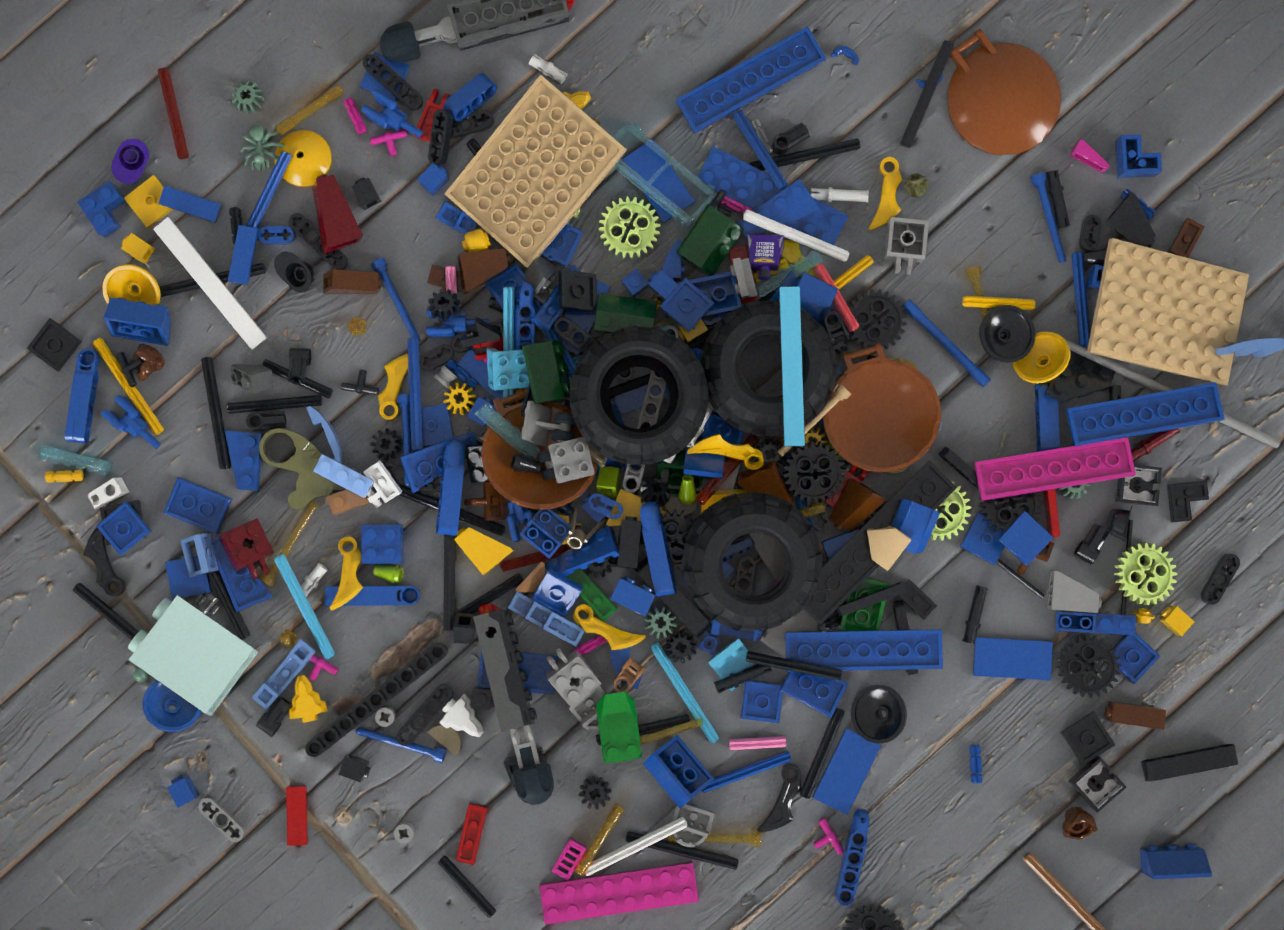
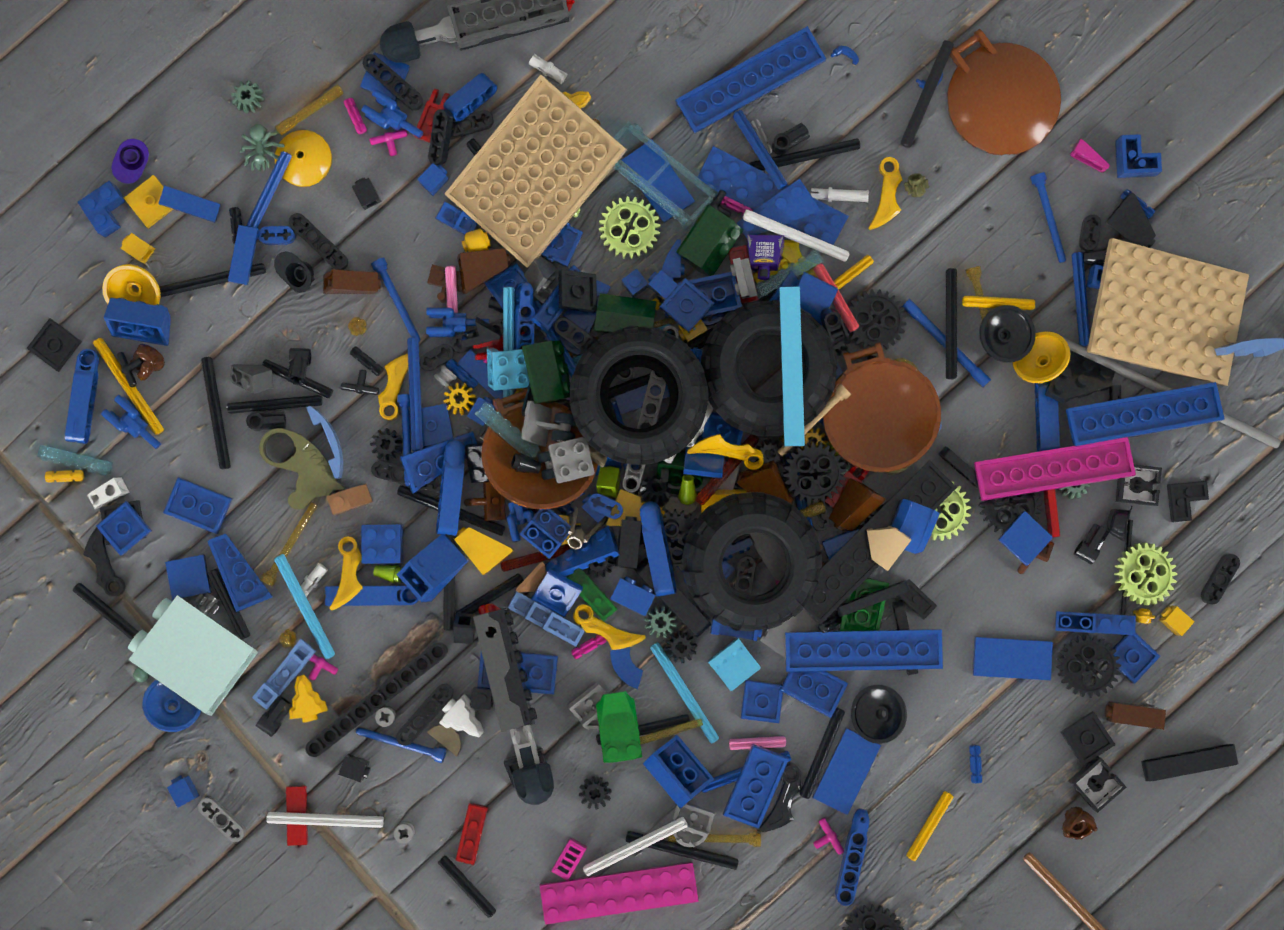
white tile [153,217,268,350] -> none
clear red axle [158,67,189,160] -> none
medium blue tile [180,533,218,578] -> none
dark red hinge [219,518,274,579] -> none
blue wing [224,430,264,491] -> none
dark red slope [312,174,363,254] -> none
light blue plate [313,454,374,498] -> none
white plate [363,460,402,508] -> none
black gear [428,289,461,322] -> none
light grey hinge [545,648,602,708] -> none
clear yellow piece [574,804,625,876] -> none
medium nougat piece [613,656,646,692] -> none
blue plate [698,632,721,655] -> none
black pin [714,664,772,693] -> none
black axle [746,651,842,681] -> none
light grey hinge [884,217,929,275] -> none
blue plate [960,513,1005,566] -> none
black pin [962,585,988,644] -> none
black axle [996,559,1045,598] -> none
black pin [1046,170,1070,229] -> none
light grey slope [1047,571,1102,613] -> none
dark red pin [1131,428,1180,462] -> none
blue slope [1140,843,1212,879] -> none
reddish brown plate [1168,218,1205,258] -> none
none -> white axle [267,812,384,828]
none -> black axle [350,346,384,376]
none -> blue slope [397,535,469,602]
none -> blue tile [723,744,789,829]
none -> yellow axle [906,791,953,861]
none -> black axle [946,268,957,380]

